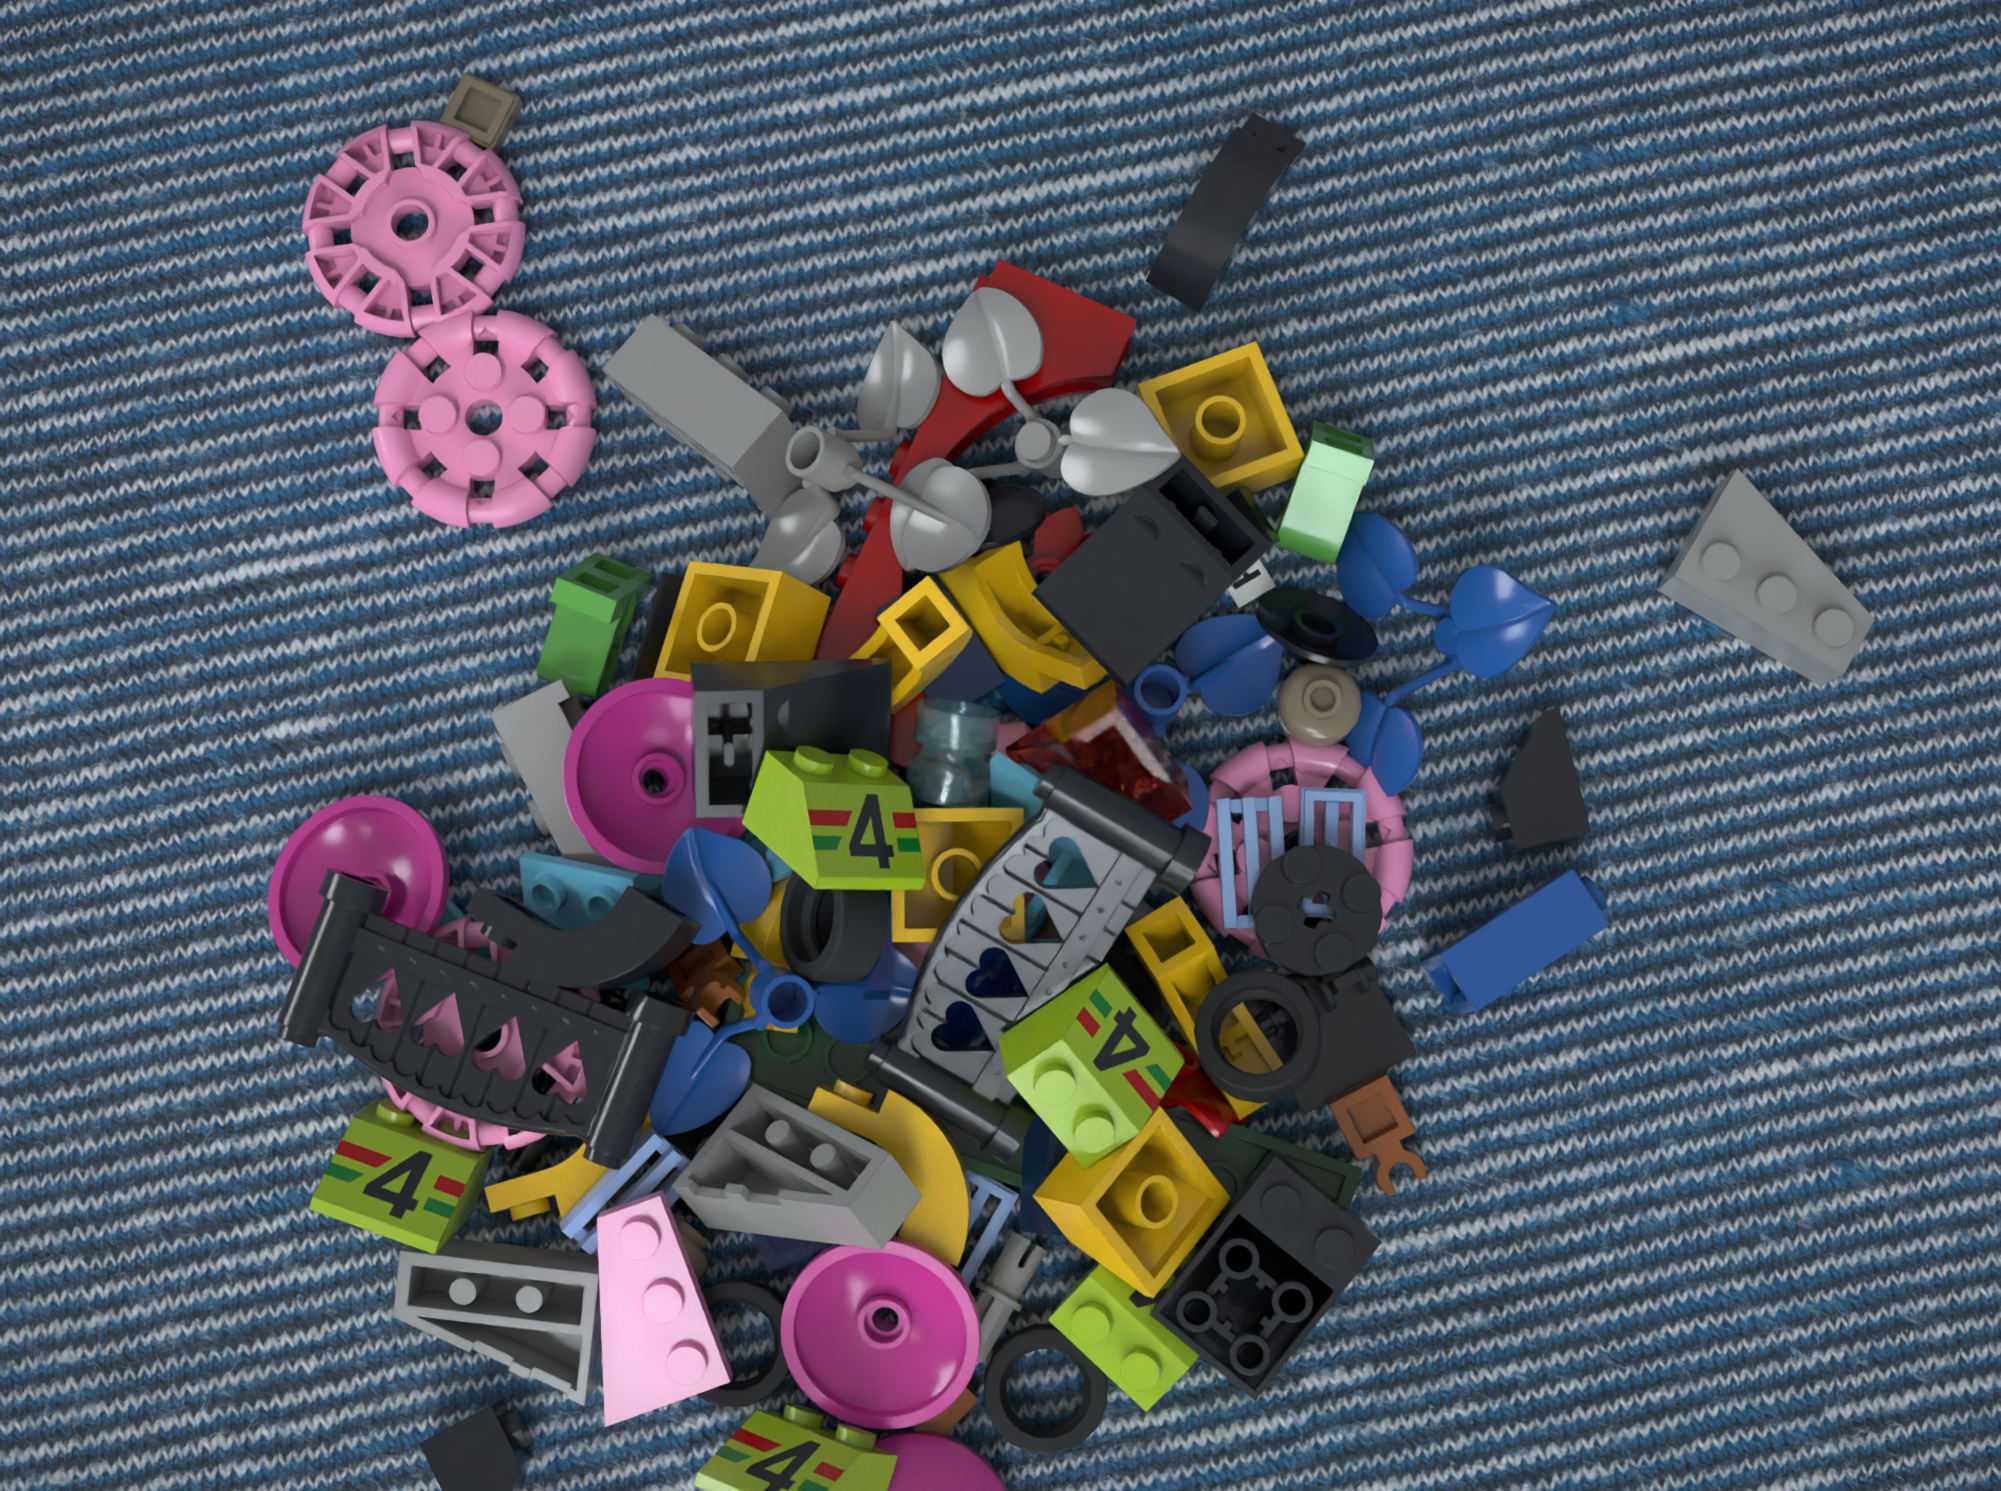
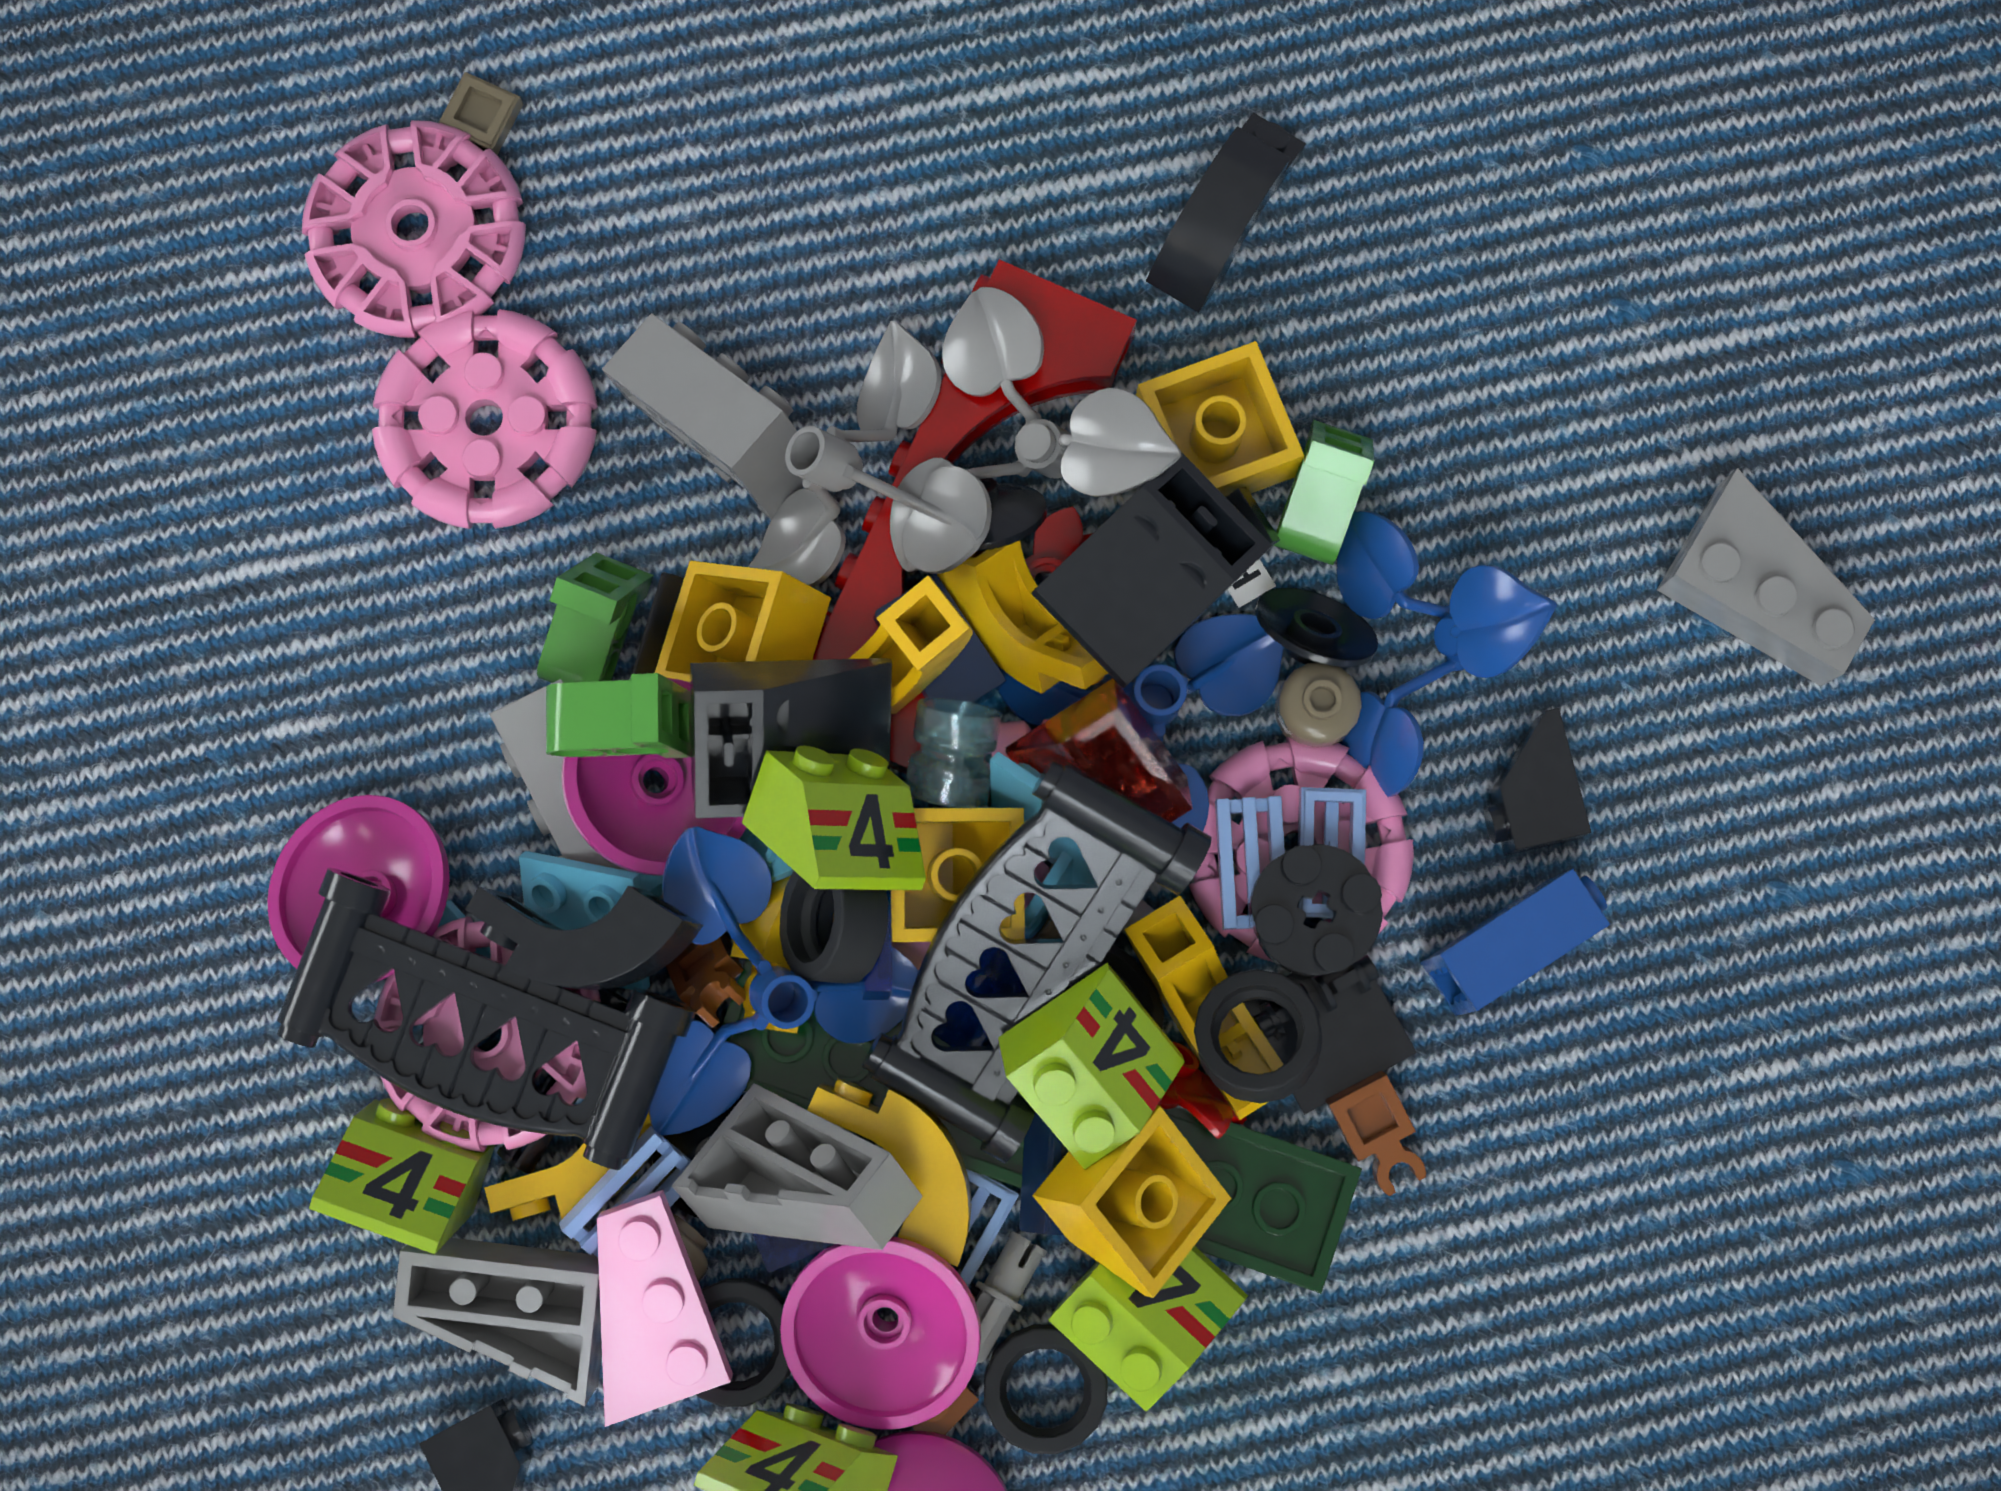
black slope [1149,1149,1382,1401] -> none
none -> bright green tile [546,673,691,758]

